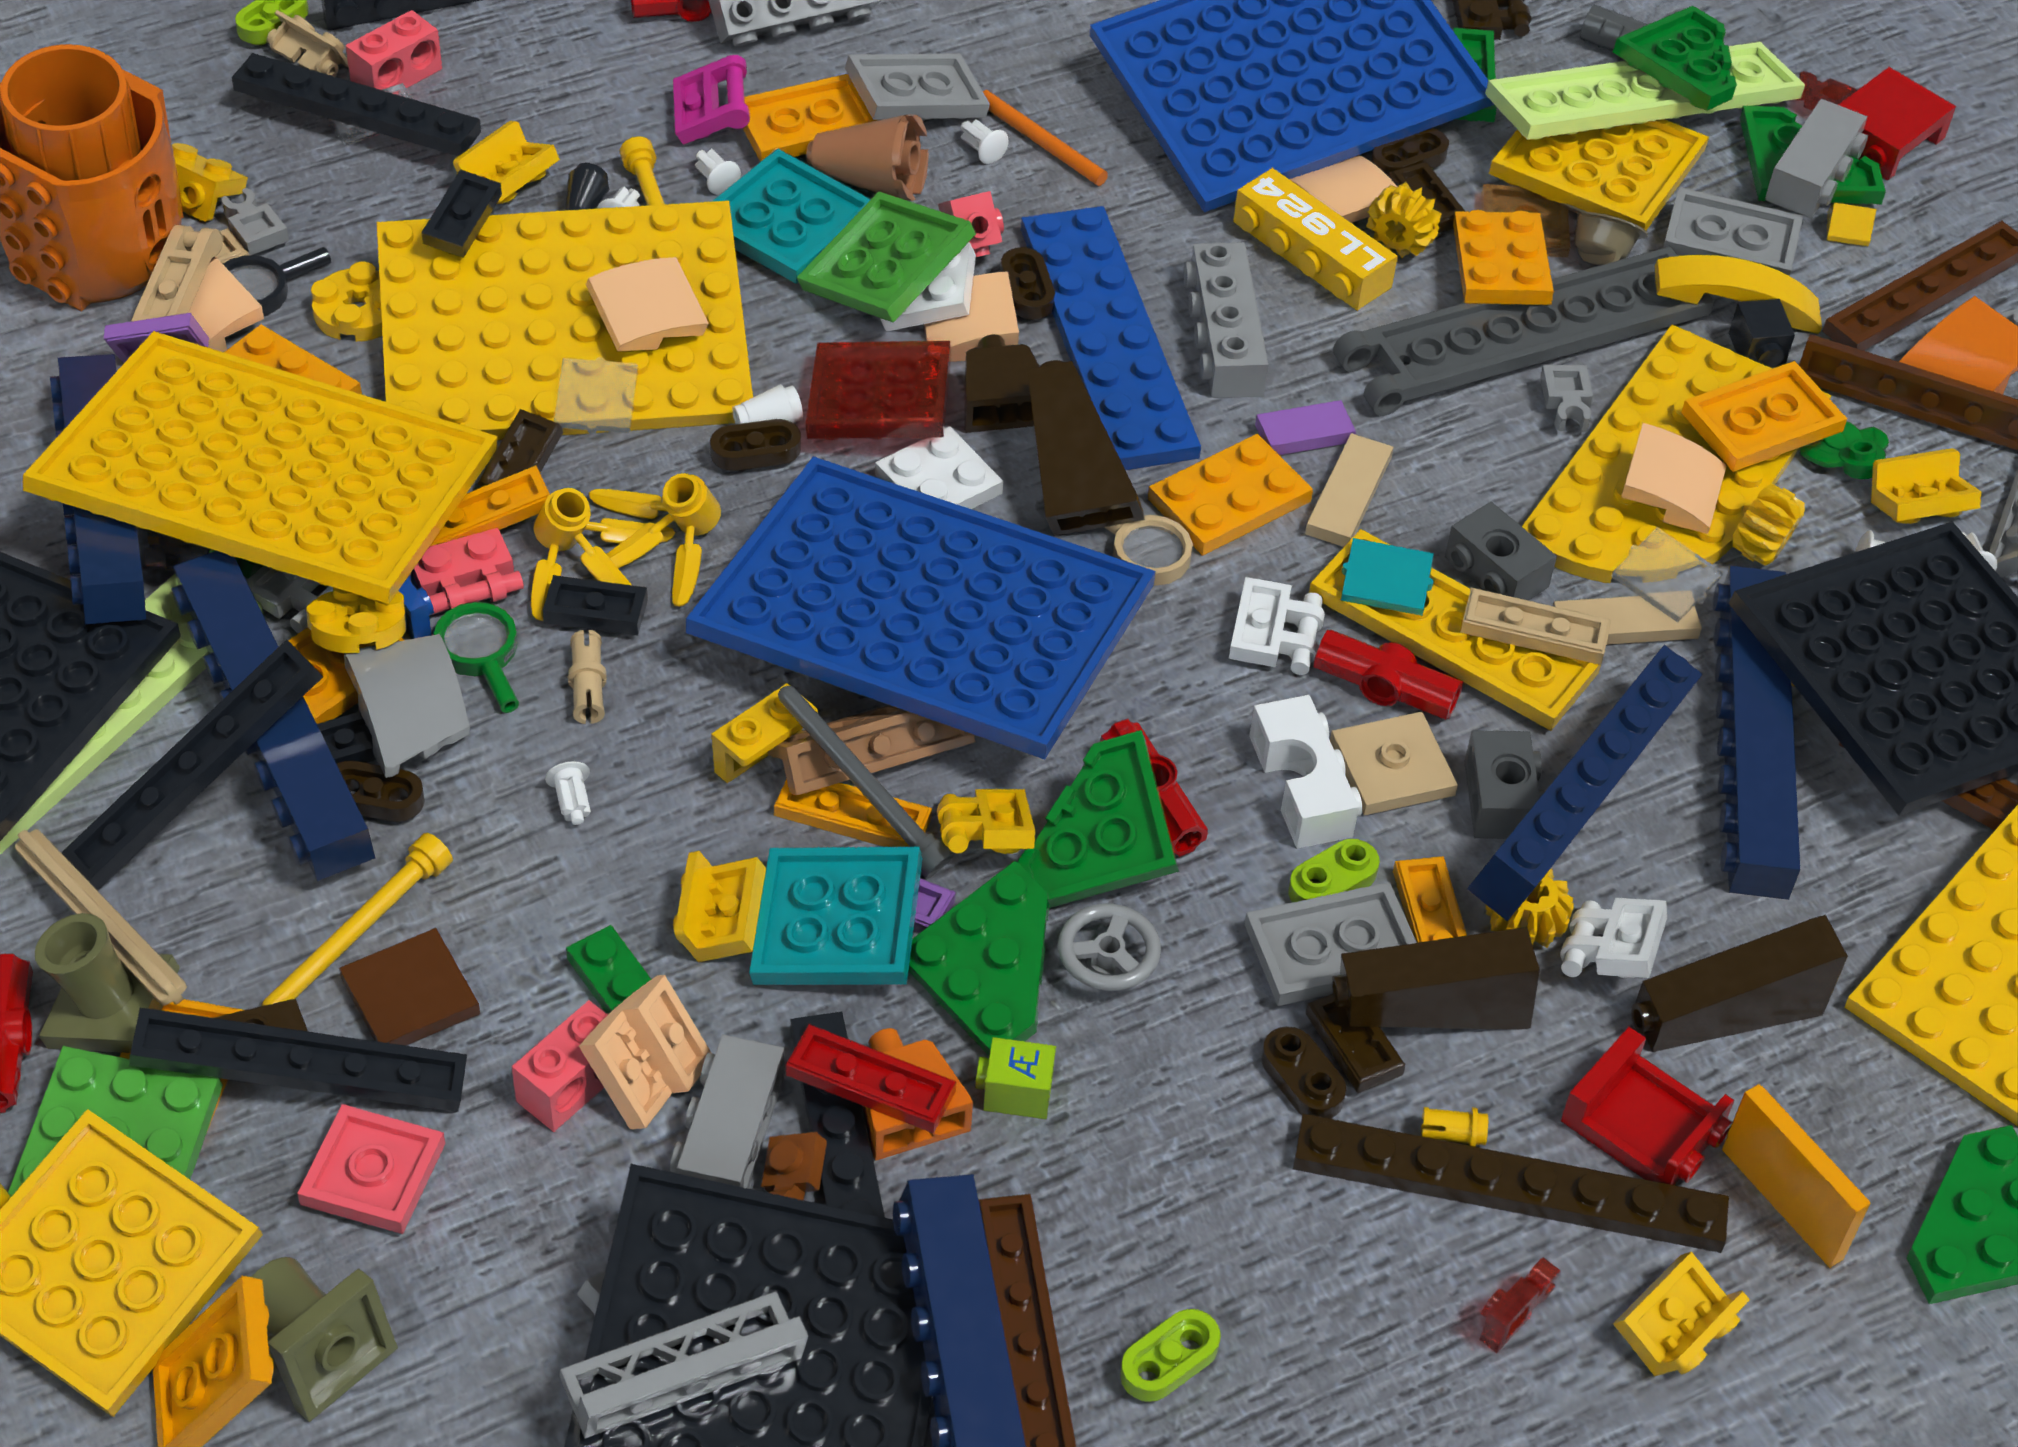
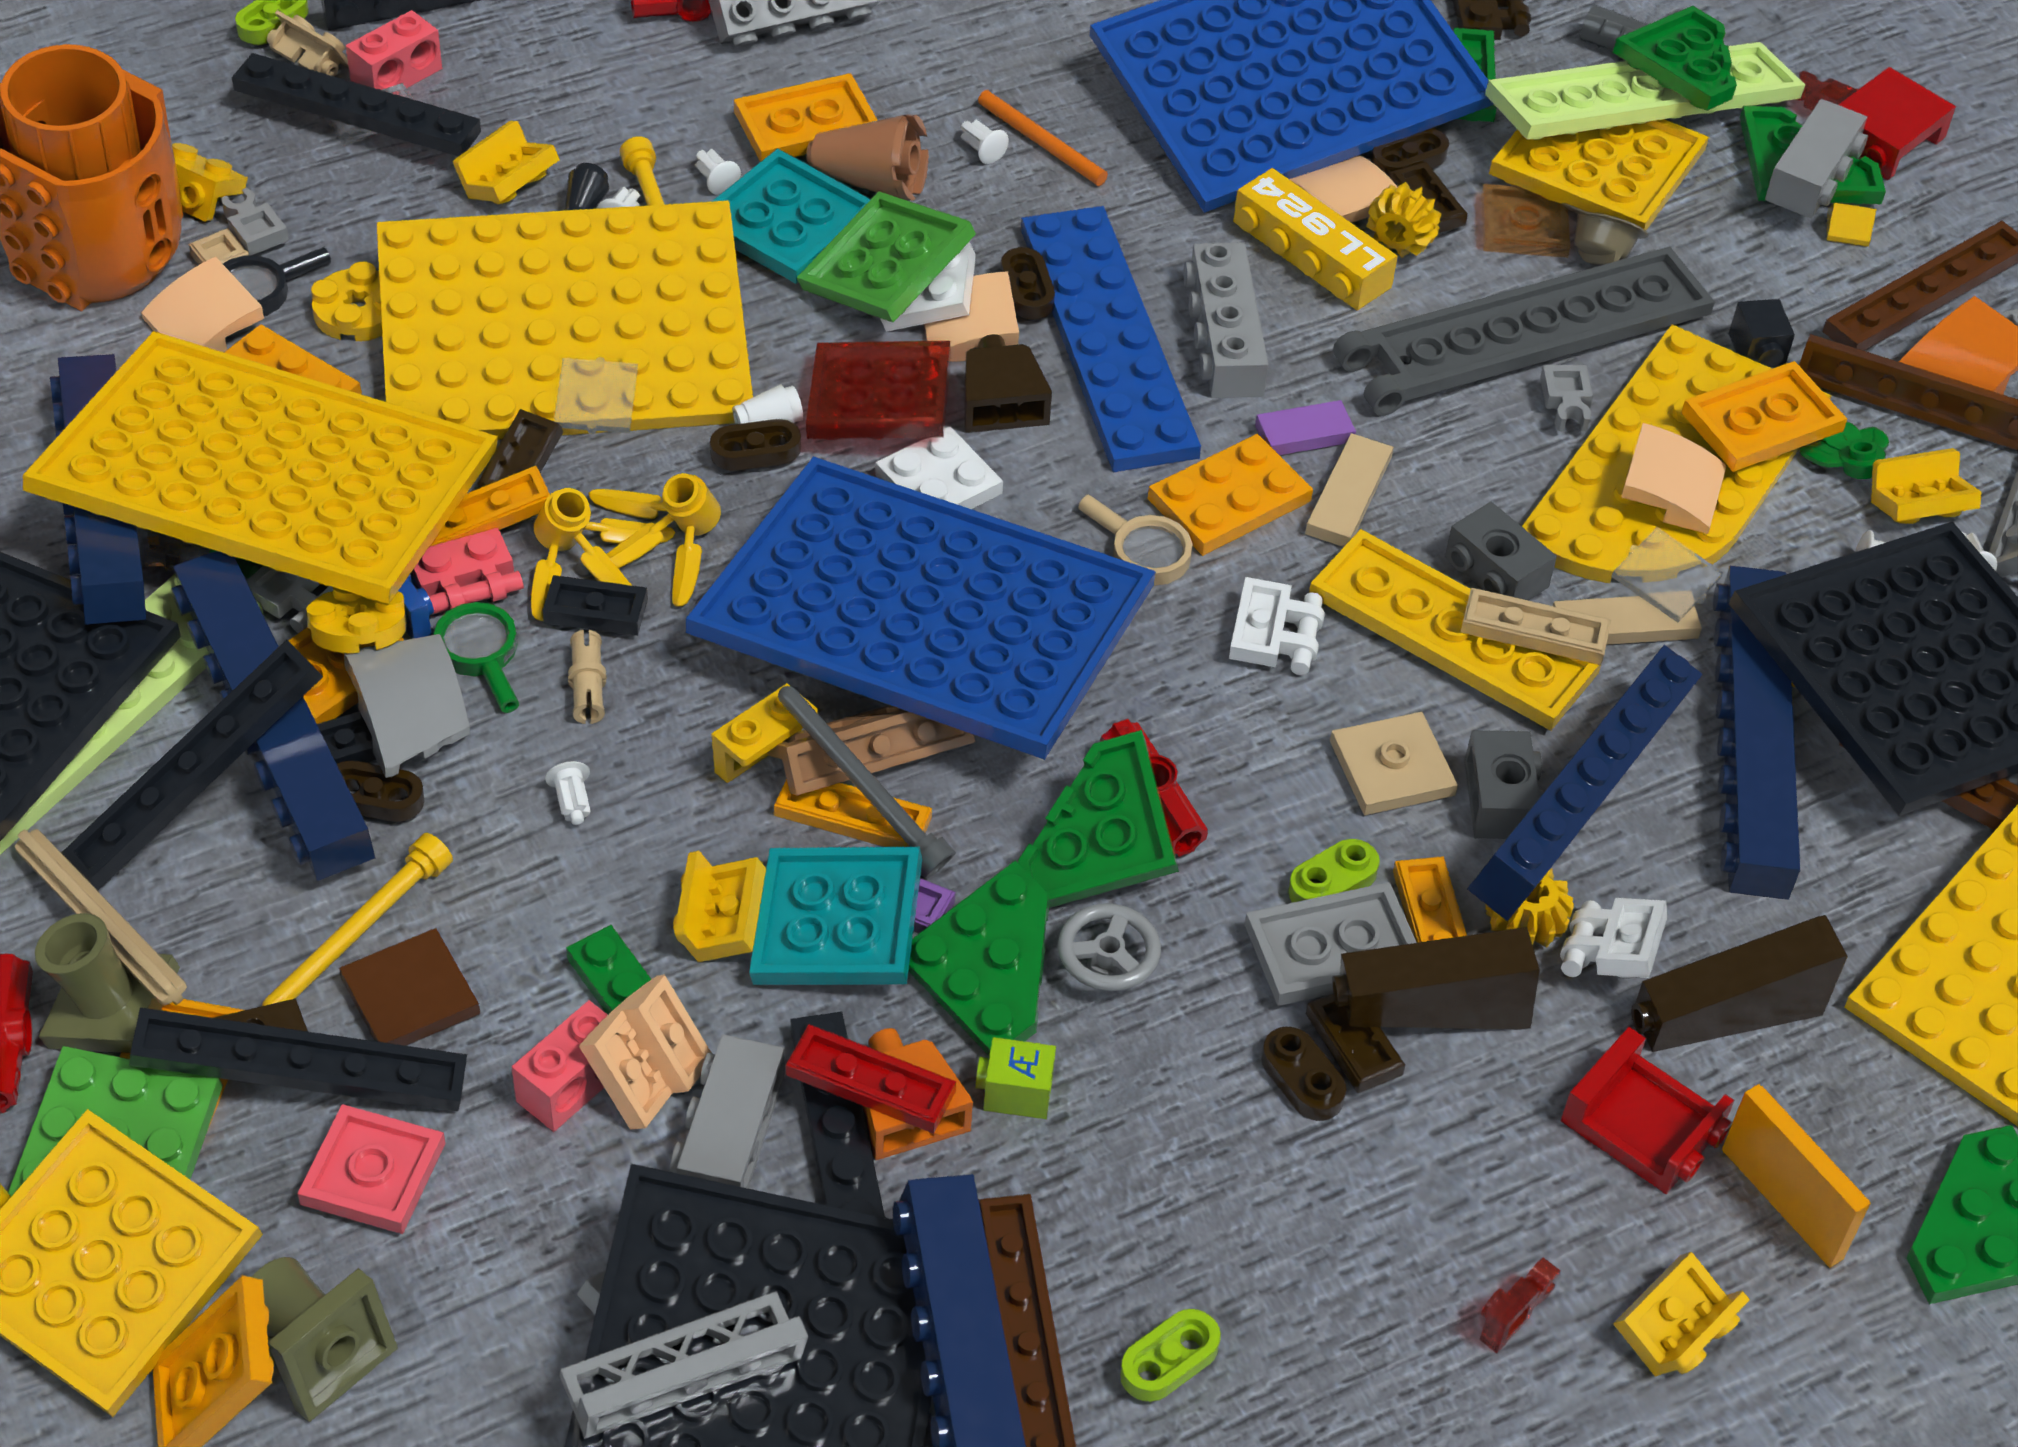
medium lavender tile [104,313,209,363] -> none
tan plate [131,225,223,322] -> none
black plate [421,169,502,258] -> none
light nougat slope [586,257,709,351] -> none
dark pink plate [673,55,750,145] -> none
dark orange plate [761,1132,827,1200] -> none
light grey plate [845,54,990,120] -> none
yellow plate [937,789,1035,854] -> none
coral brick [938,191,1004,257] -> none
dark brown slope [1027,360,1145,536] -> none
white arch [1249,695,1362,849] -> none
dark brown plate [1293,1114,1729,1253] -> none
red piece [1313,630,1464,720] -> none
teal piece [1341,538,1434,616] -> none
yellow pin [1421,1107,1488,1147] -> none
light orange plate [1453,210,1554,305] -> none
yellow slope [1654,255,1822,334] -> none
light grey plate [1663,187,1803,276] -> none
yellow gear [1733,484,1805,566] -> none

